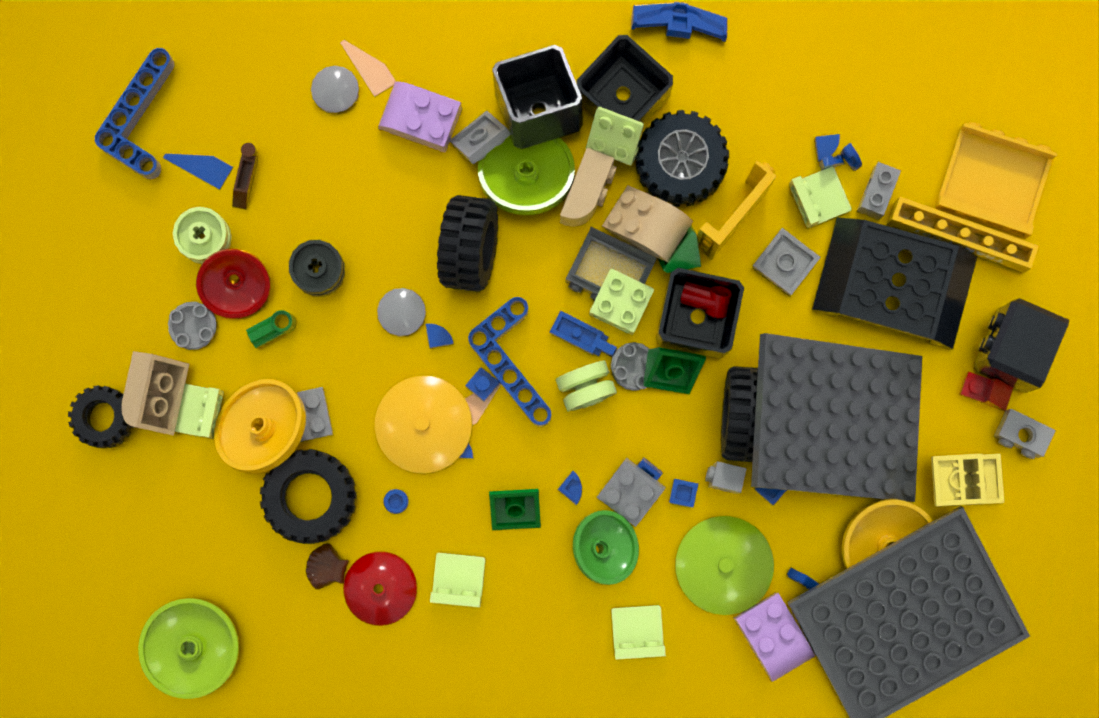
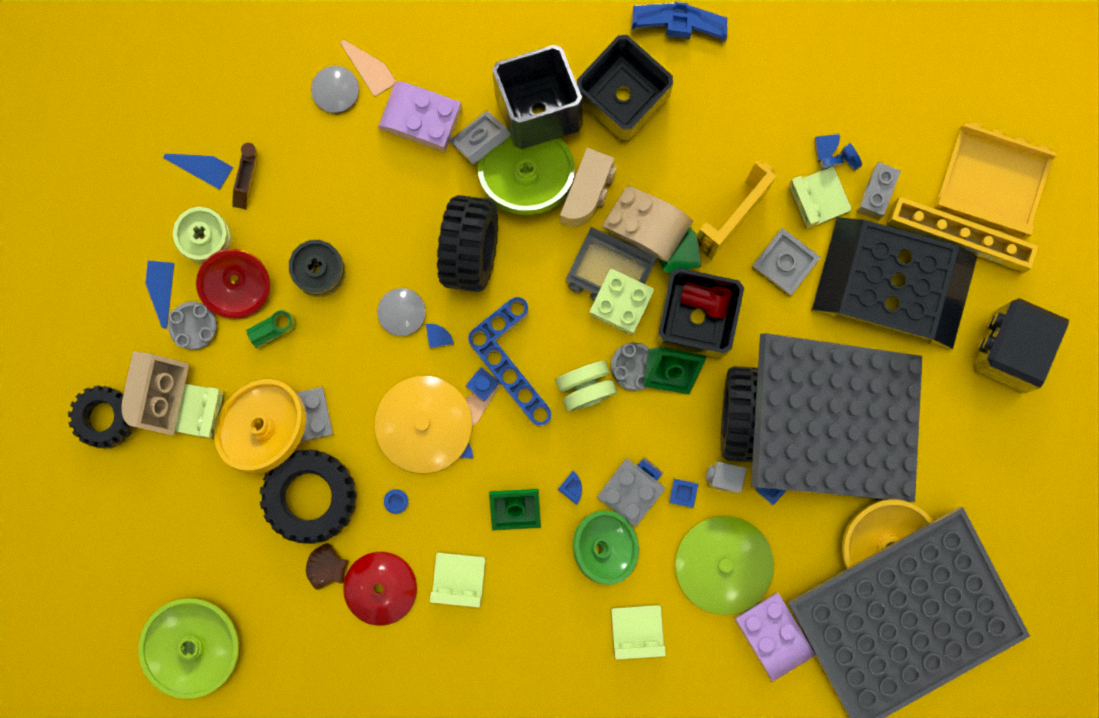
blue beam [95,48,174,179] -> none
blue hinge [549,311,617,357] -> none
yellowish green bracket [586,107,644,166] -> none
black wheel [635,110,729,207] -> none
blue tile [787,568,819,590] -> none
light yellow bracket [931,454,1004,506] -> none
red slope [959,371,1013,411] -> none
light grey brick [993,409,1056,460] -> none
none -> blue sticker [145,261,174,328]

